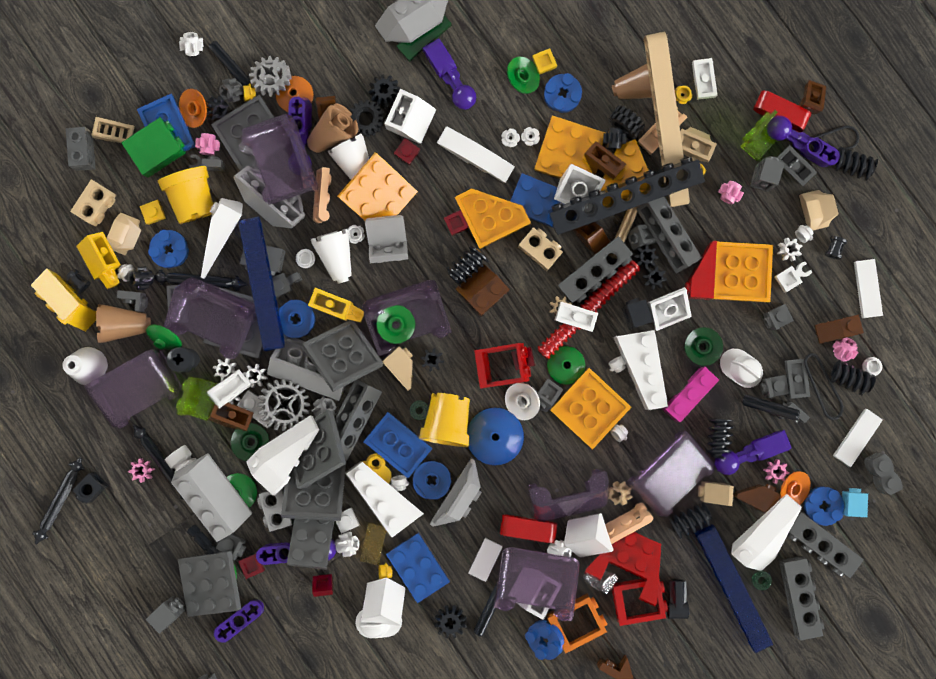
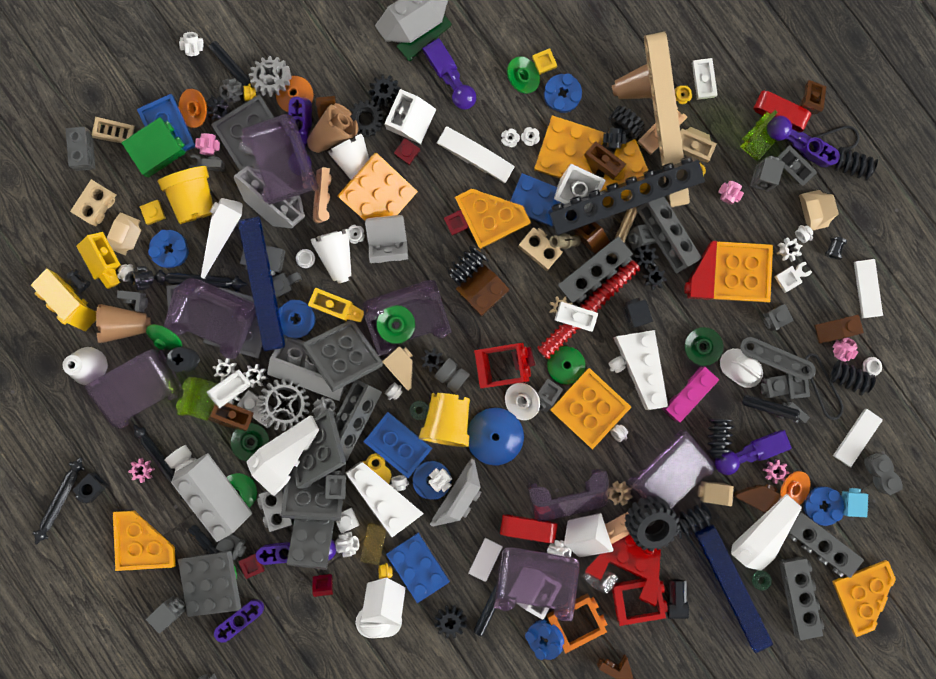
white slope [647,287,691,331] -> none
none -> light orange plate [113,510,176,571]
none -> dark grey bracket [325,471,346,499]
none -> white plate [385,382,402,400]
none -> white gear [428,468,452,492]
none -> dark grey wheel [434,358,470,393]
none -> dark tan pin [549,234,581,249]
none -> black tyre [625,496,680,551]
none -> dark grey plate [740,337,816,380]
none -> light orange plate [832,560,896,637]

